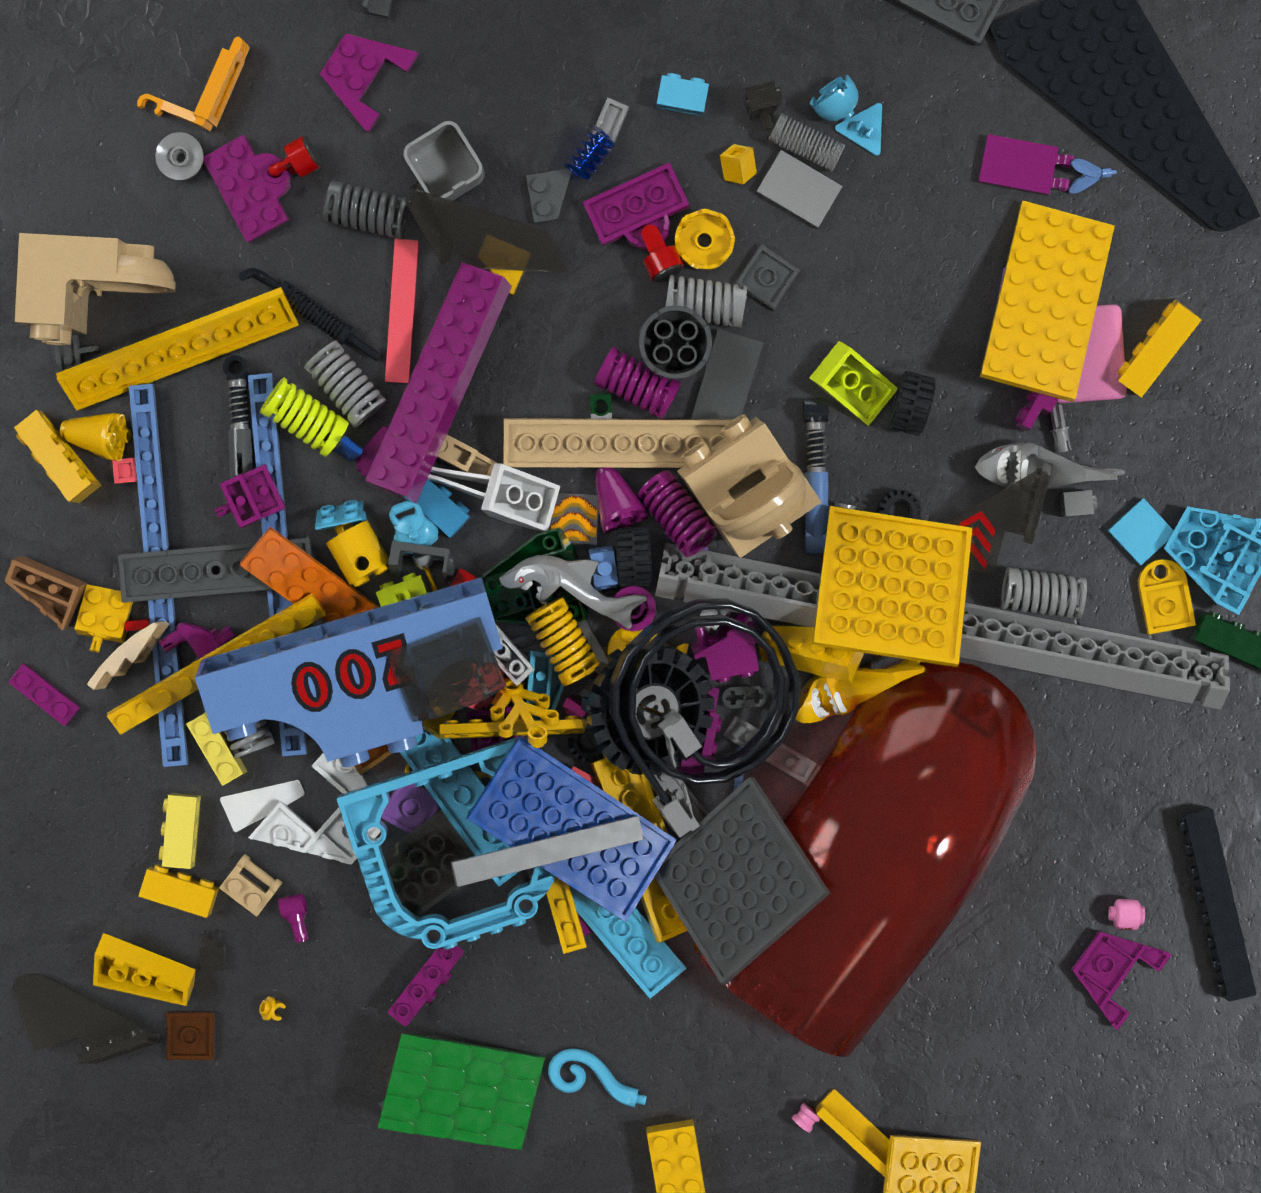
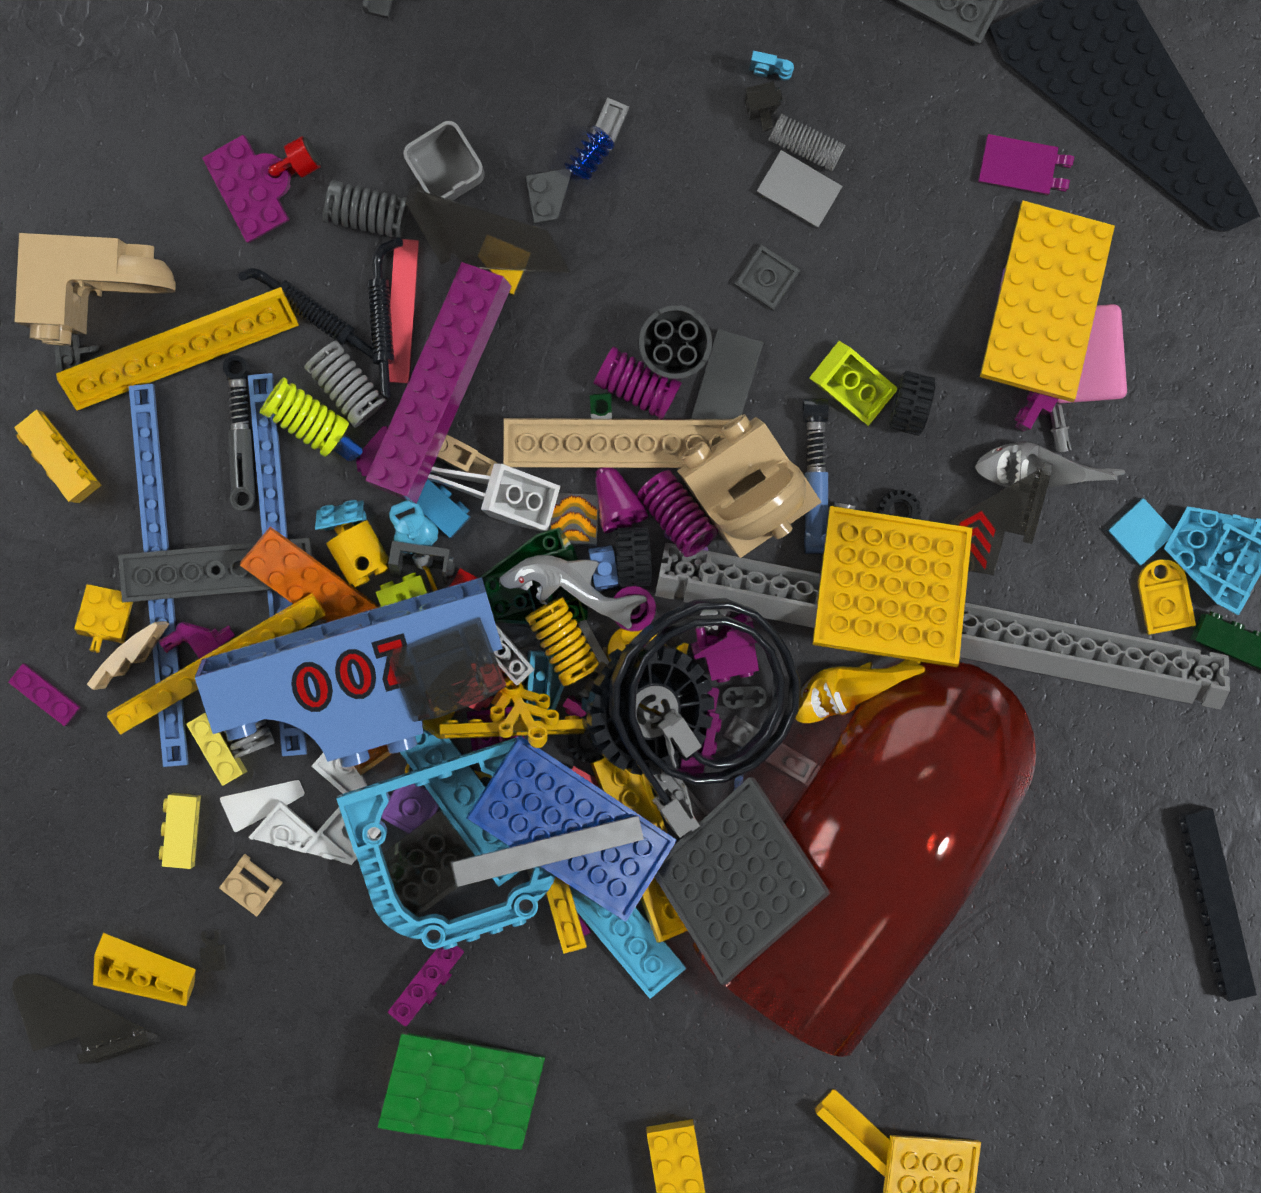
medium nougat wedge [5,555,87,631] -> none
yellow cone [60,413,132,461] -> none
coral plate [112,458,137,484] -> none
red tile [125,618,150,631] -> none
light orange hinge [137,37,250,132] -> none
yellow brick [138,864,219,918] -> none
light grey dish [155,132,204,181] -> none
reddish brown tile [166,1011,215,1060] -> none
magenta plate [214,464,286,528] -> none
yellow plate [259,996,286,1021] -> none
magenta pin [278,893,309,943] -> none
magenta wing [320,34,419,133] -> none
medium azure plant [548,1048,647,1108] -> none
magenta plate [583,162,690,282] -> none
medium azure brick [656,73,709,117] -> none
light grey piece [665,274,748,328] -> none
yellow plate [675,209,735,271] -> none
yellow panel [720,144,757,184] -> none
yellow wedge [758,626,864,683] -> none
bright pink wheel [791,1103,821,1133] -> none
medium azure cylinder [810,75,859,121] -> none
medium azure piece [835,103,882,156] -> none
light grey piece [1001,567,1087,620] -> none
light grey brick [1059,490,1097,517] -> none
medium blue piece [1068,158,1117,193] -> none
magenta wing [1071,931,1171,1030] -> none
bright pink head [1108,899,1145,930] -> none
yellow wedge [1117,299,1202,398] -> none
none -> black piece [368,237,403,398]
none -> medium azure plate [749,51,794,81]

